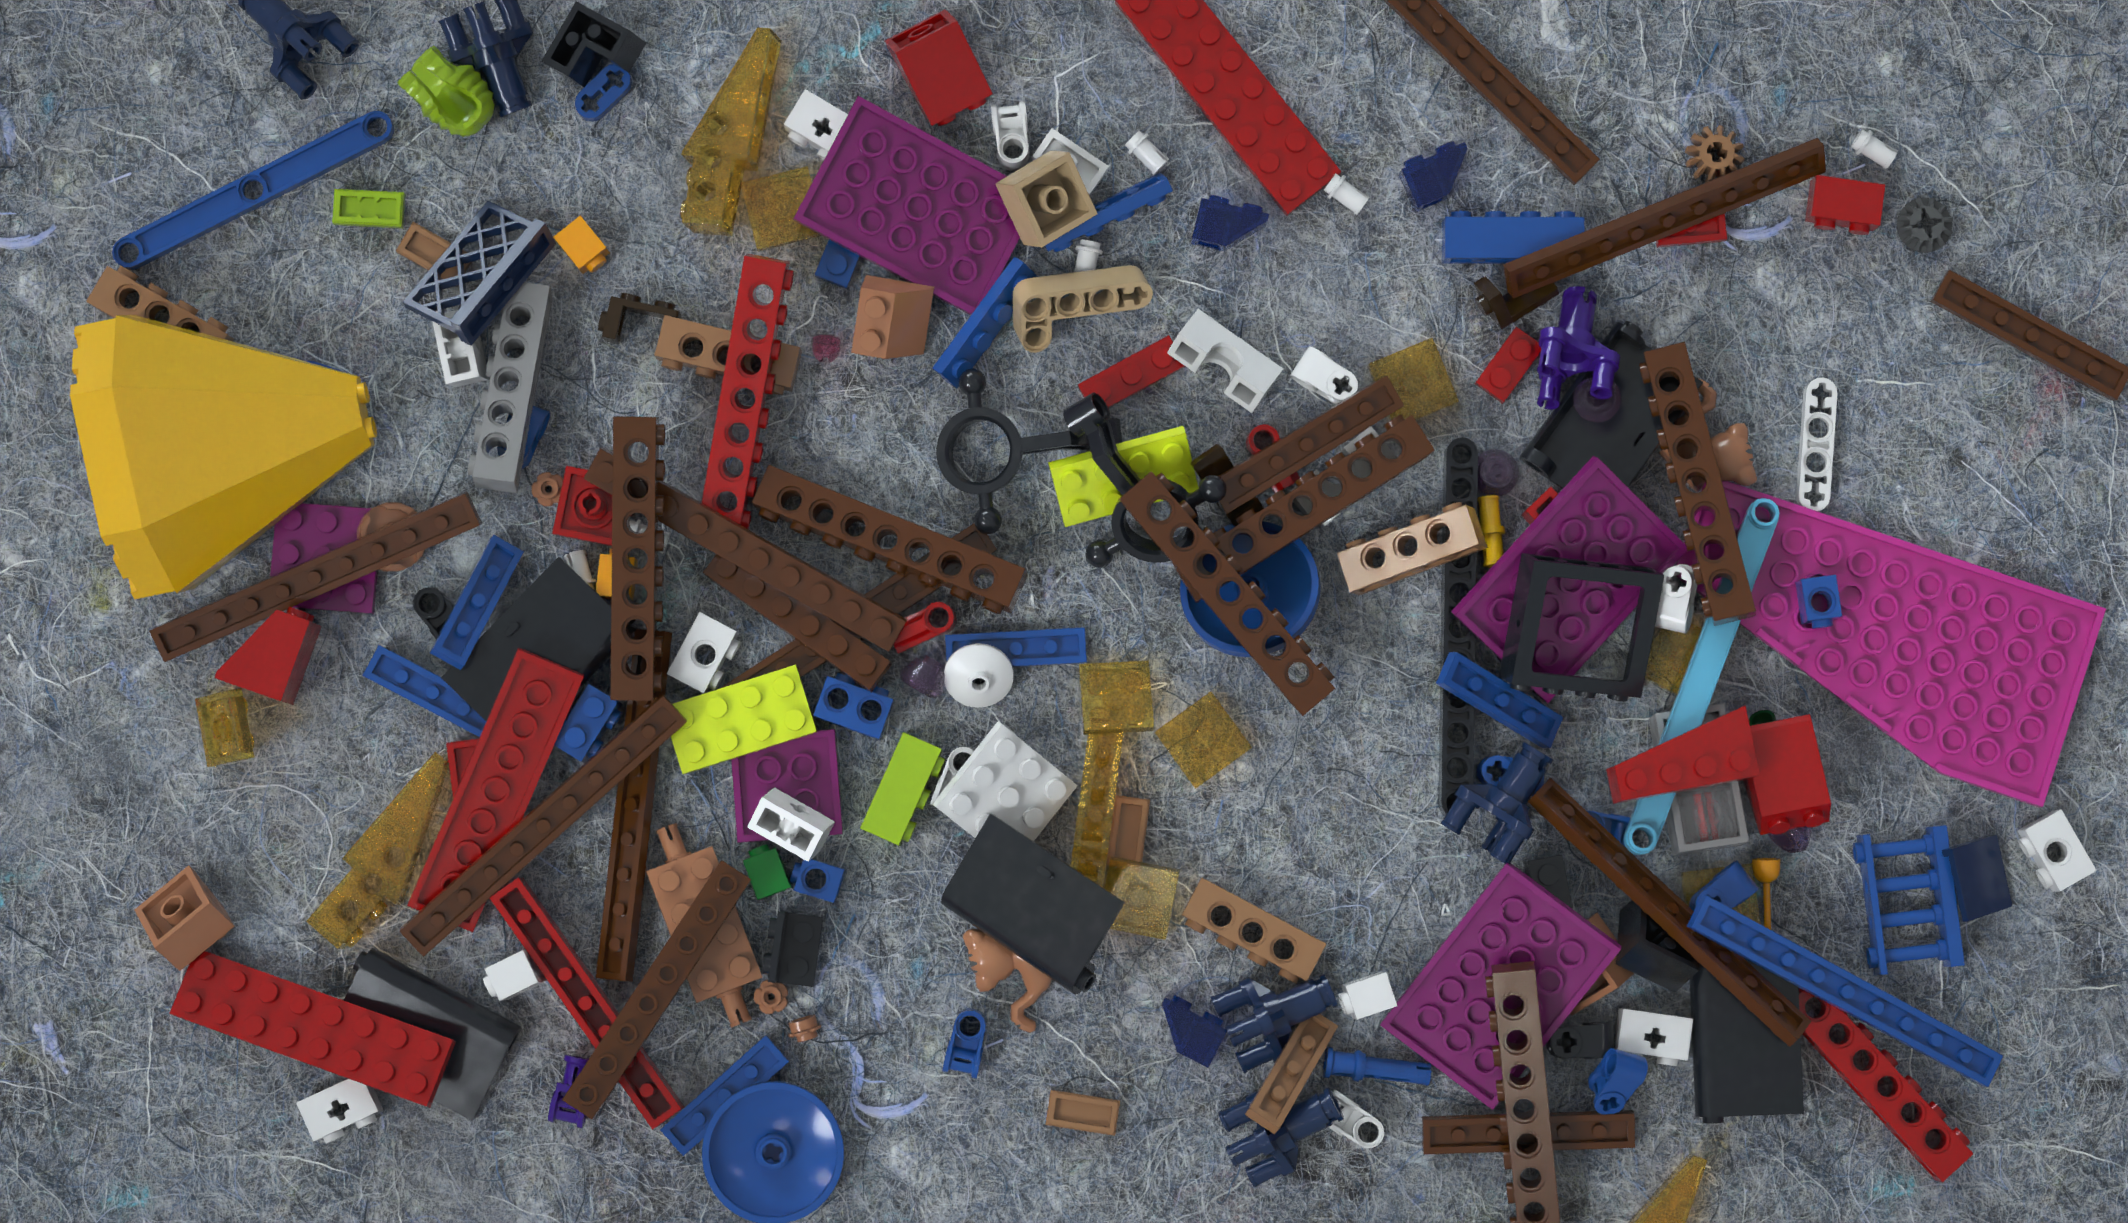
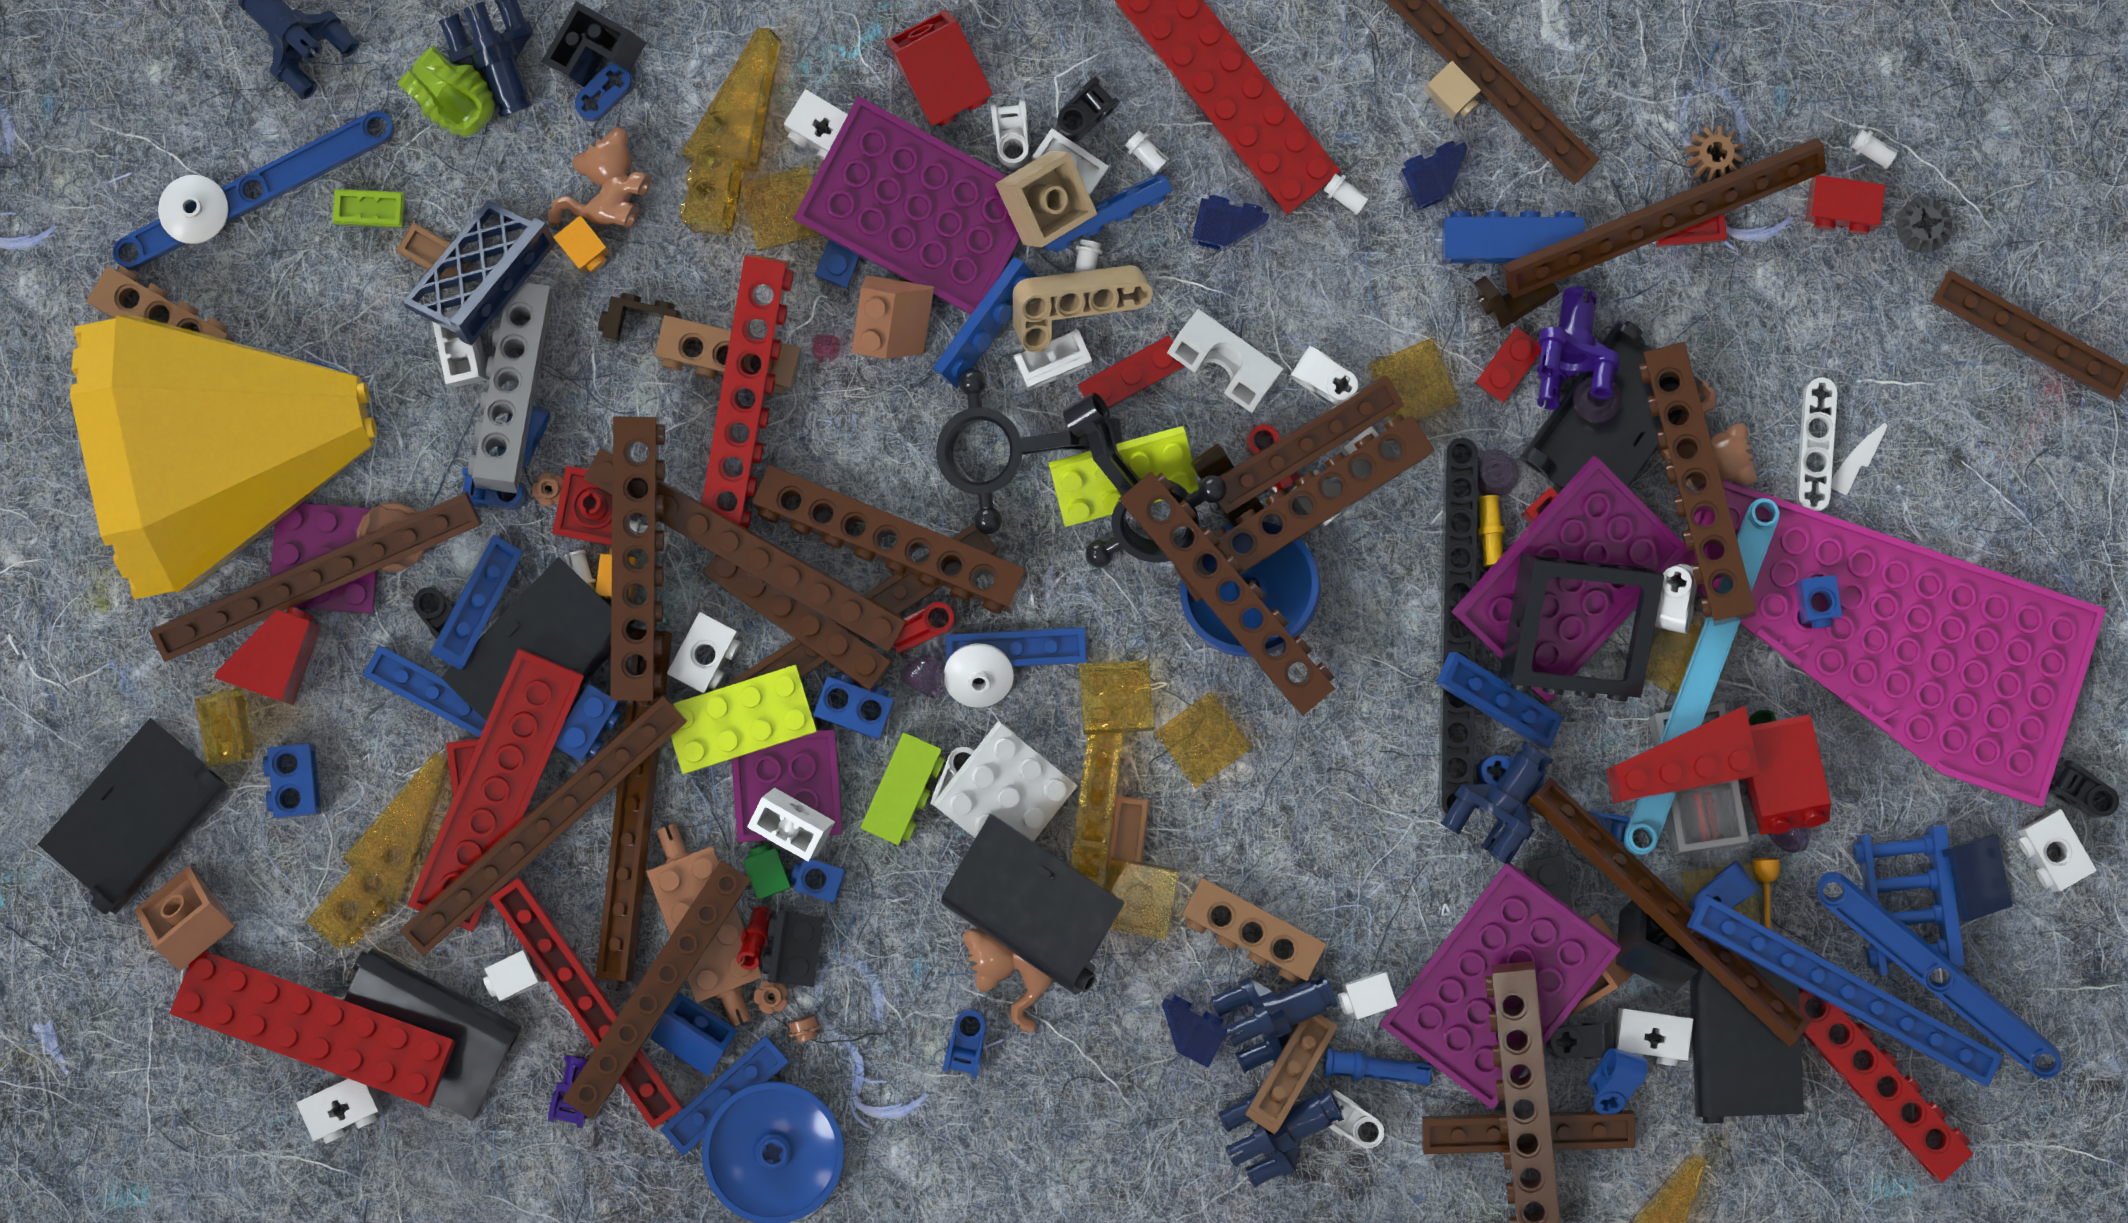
medium nougat tile [1045,1090,1120,1136] -> none
brick [1337,502,1488,595] -> none
none -> black door [37,718,229,915]
none -> white dish [158,175,229,244]
none -> blue brick [263,743,322,819]
none -> blue piece [462,468,528,510]
none -> nougat animal [548,126,652,228]
none -> blue brick [649,992,738,1077]
none -> red pin [737,906,774,970]
none -> white hinge [1013,329,1092,392]
none -> black piece [1056,77,1120,142]
none -> tan brick [1424,61,1481,120]
none -> blue beam [1817,872,2062,1079]
none -> white sticker [1831,423,1887,495]
none -> black piece [2048,760,2119,818]

